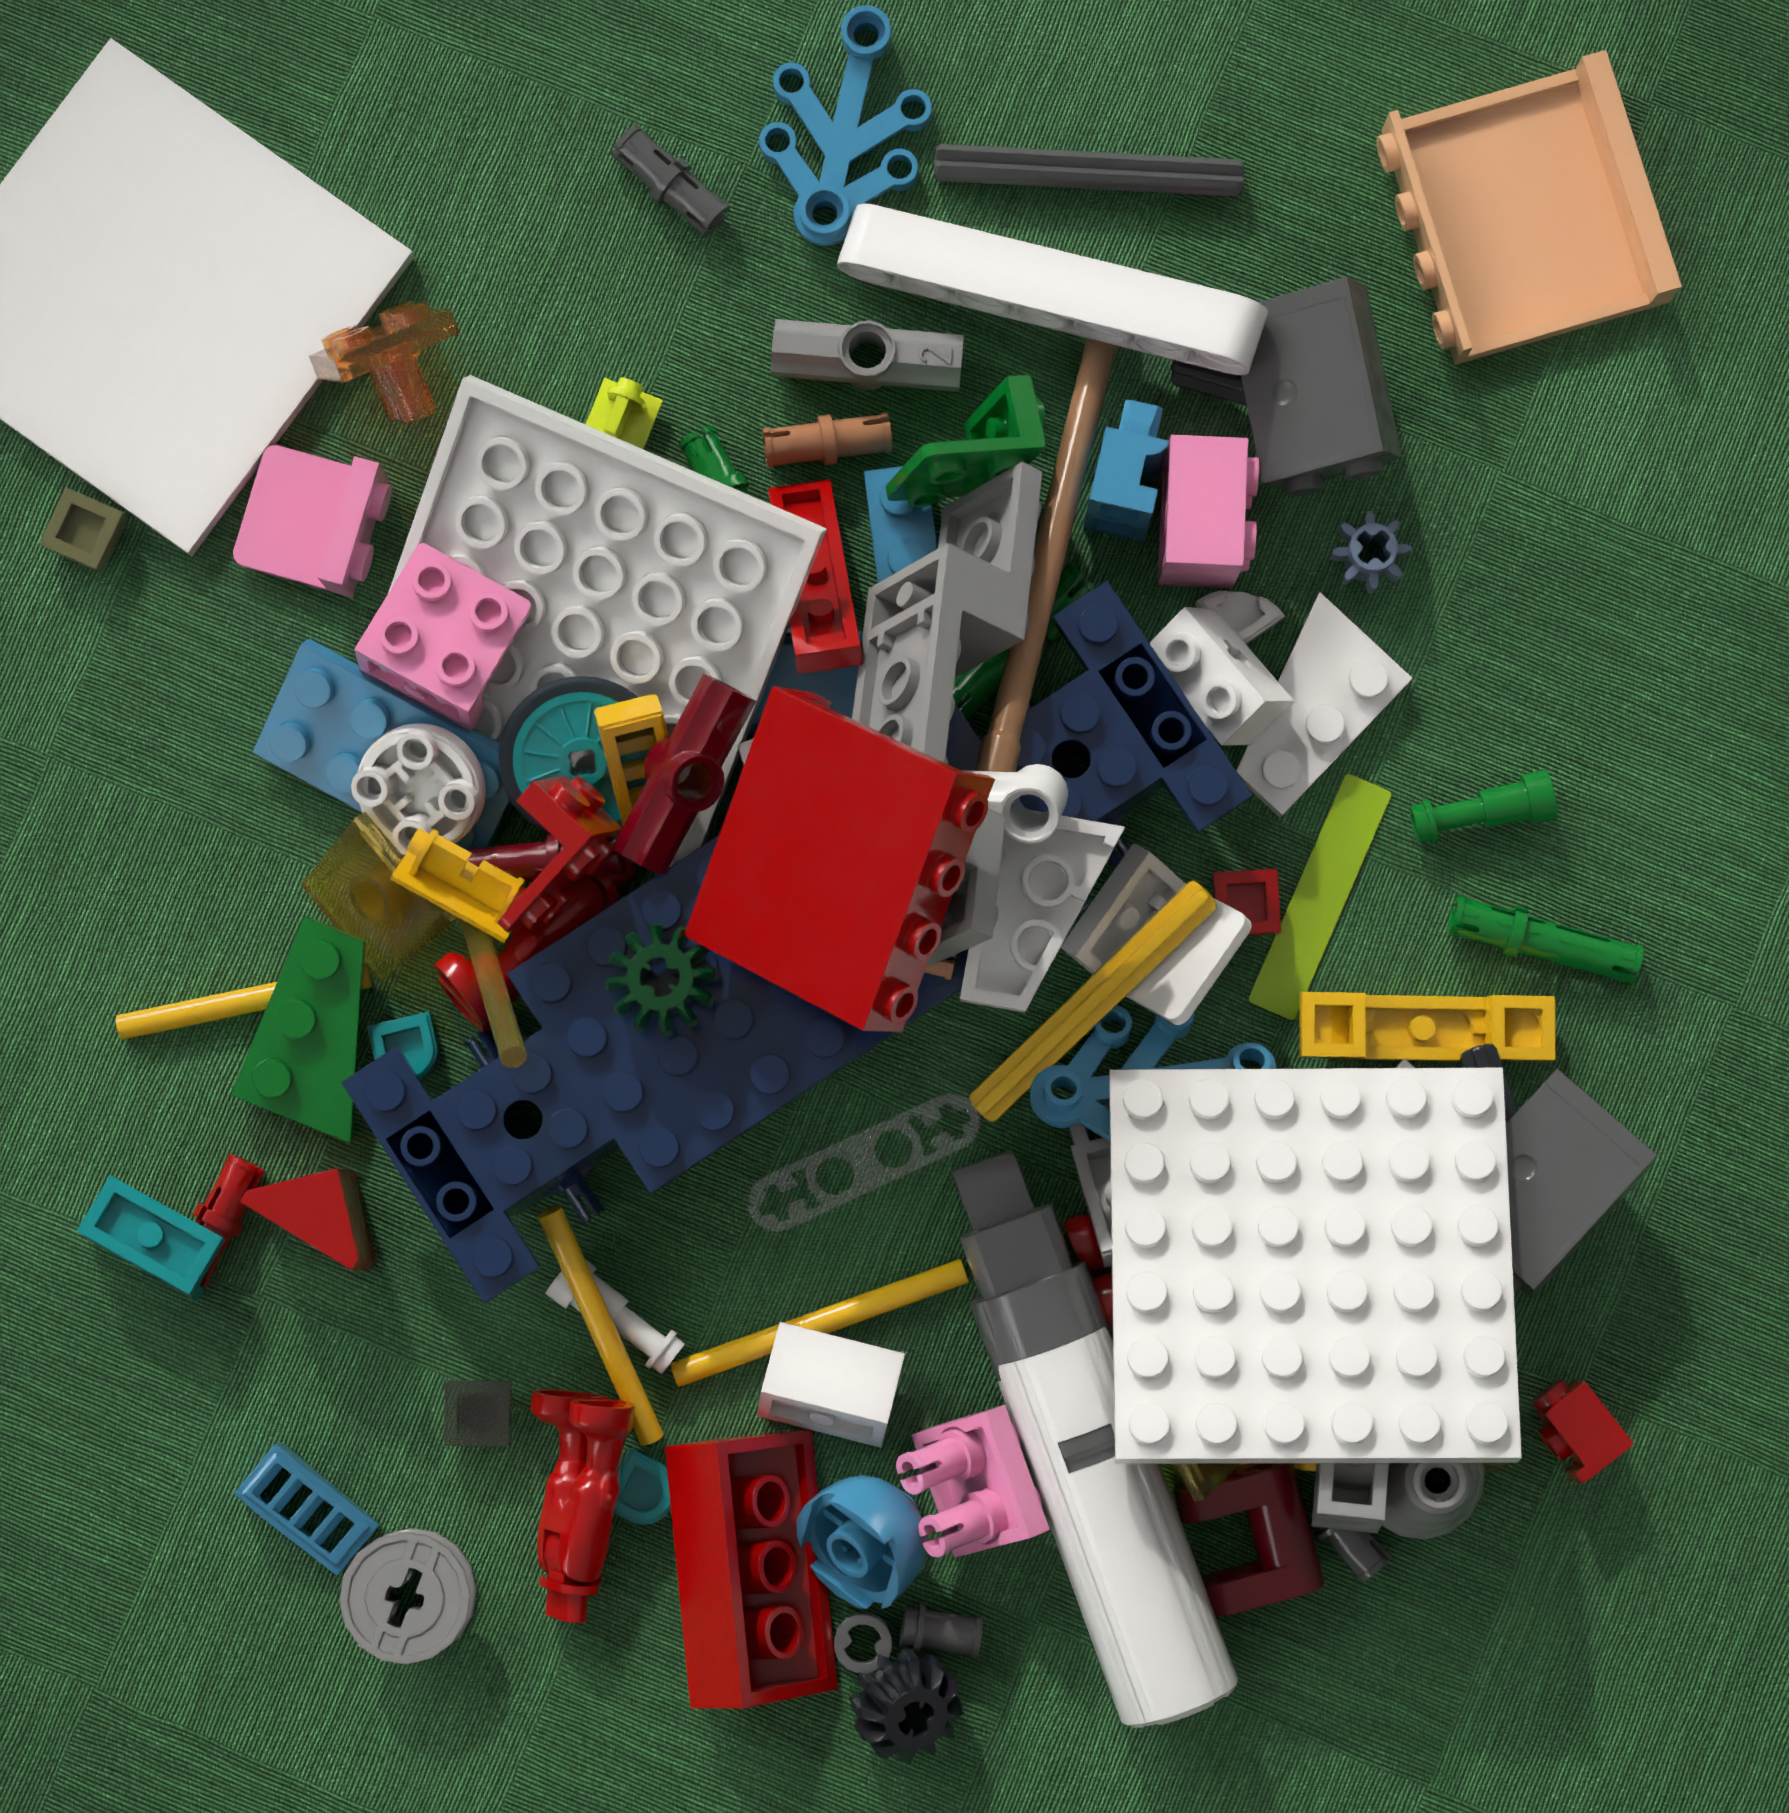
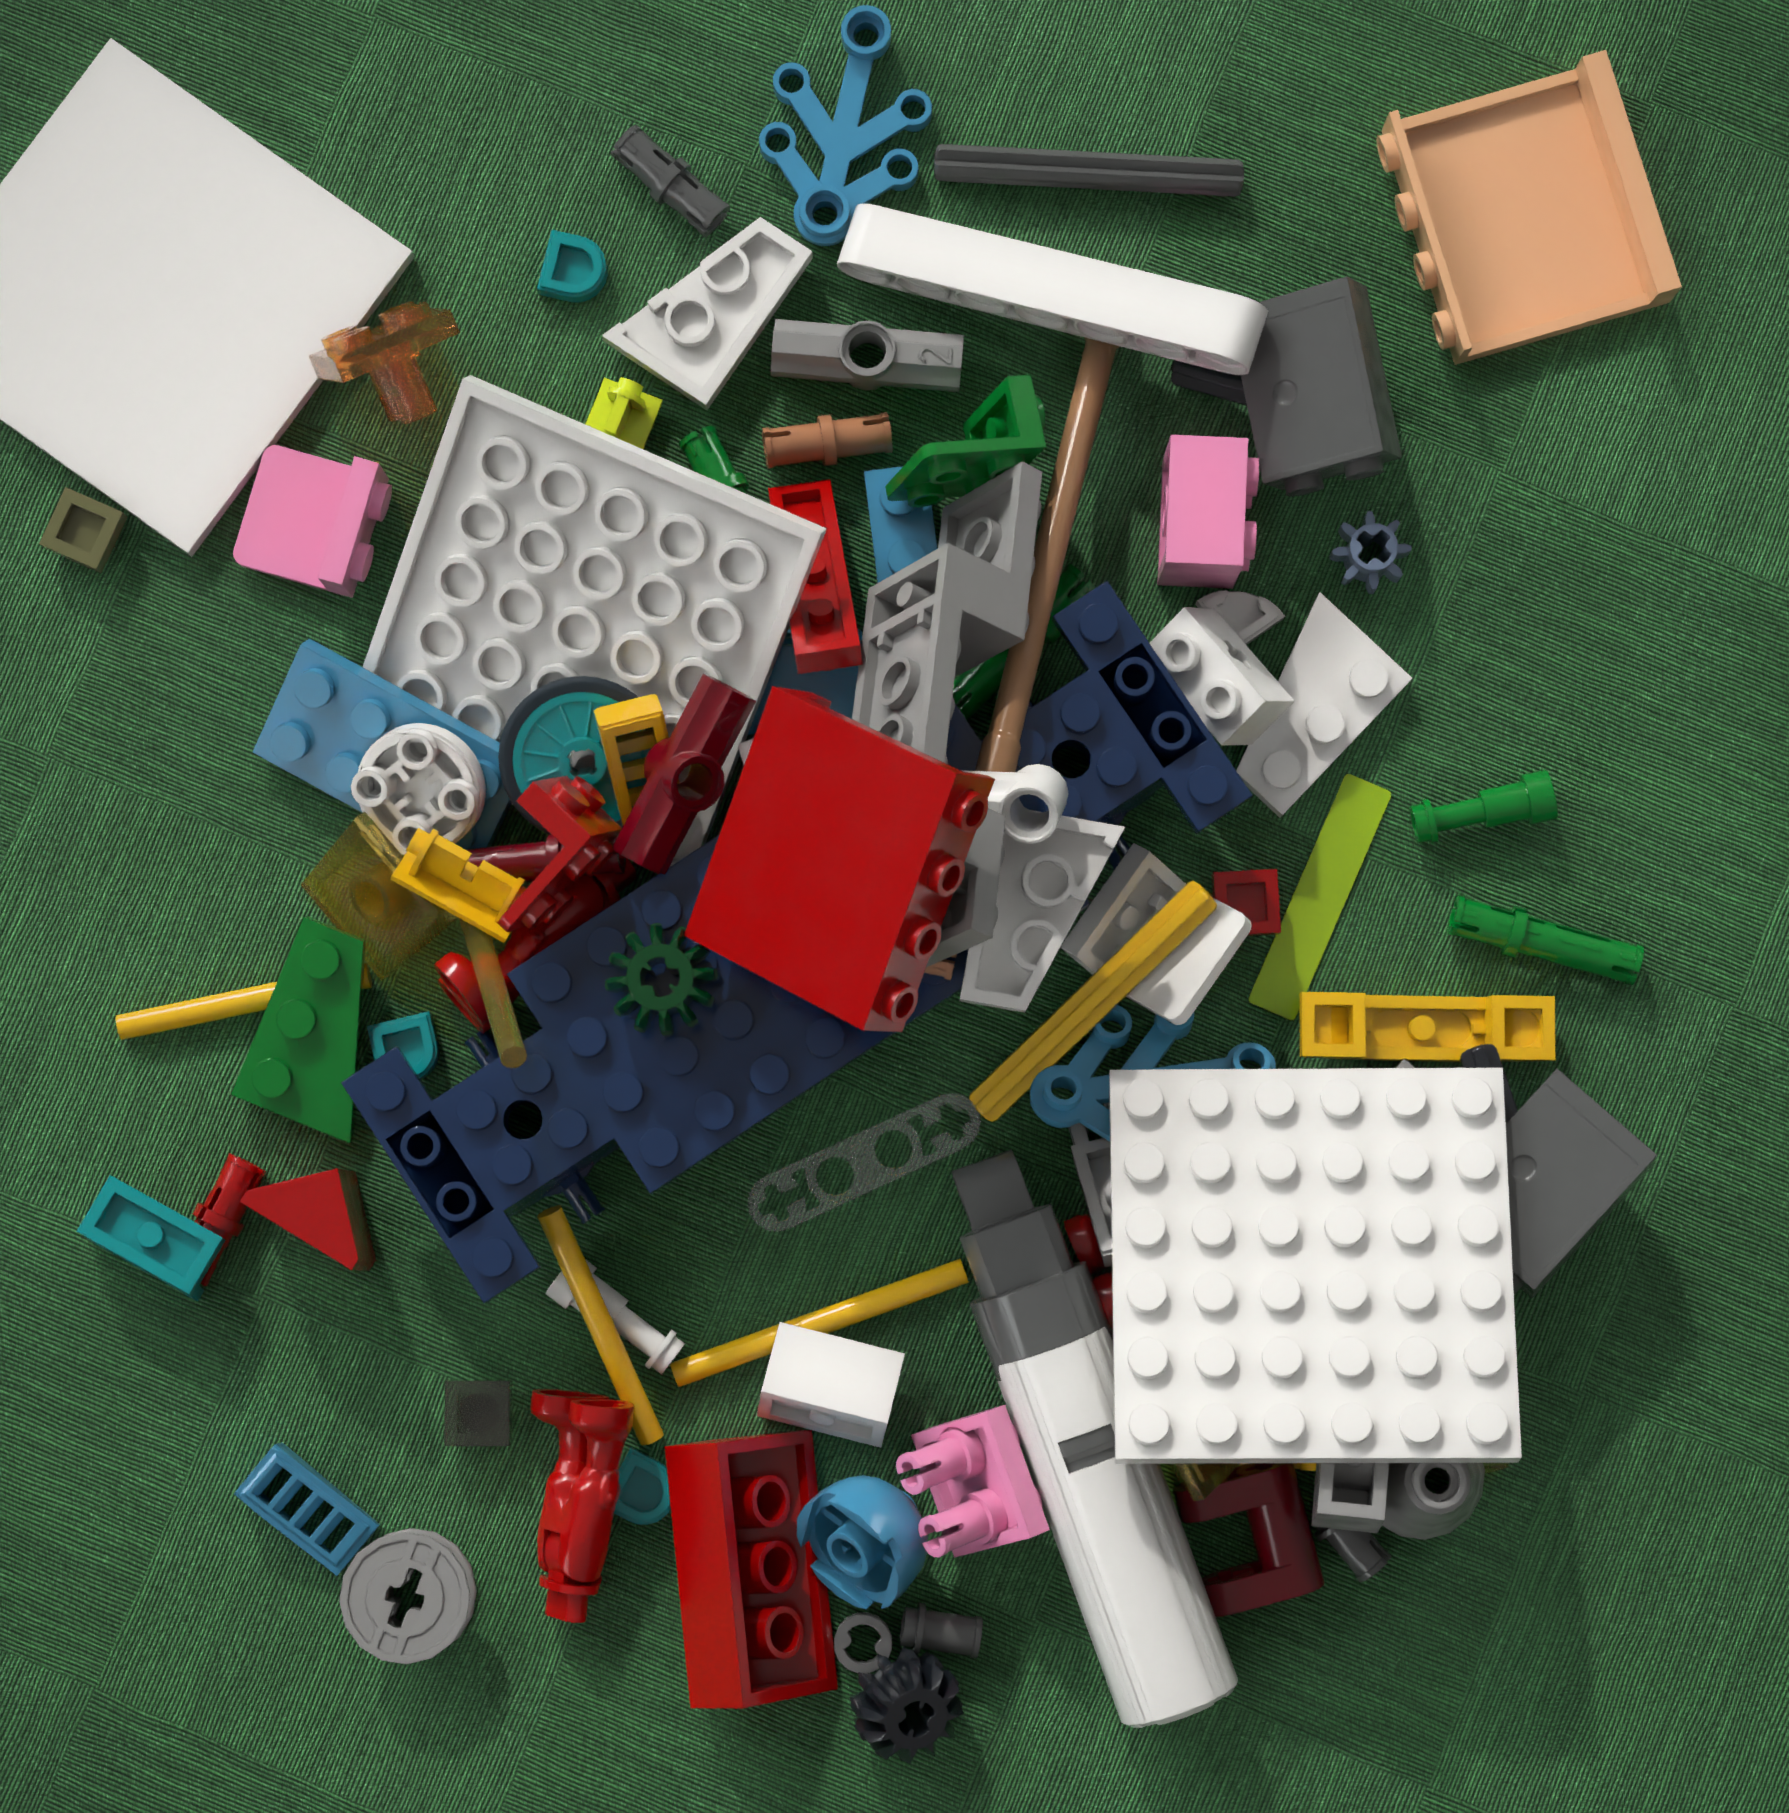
bright pink bracket [354,543,531,731] -> none
dark azure hips [1083,400,1169,542] -> none
red brick [1531,1379,1634,1484] -> none
none -> teal tile [537,230,608,302]
none -> white wing [602,217,813,410]

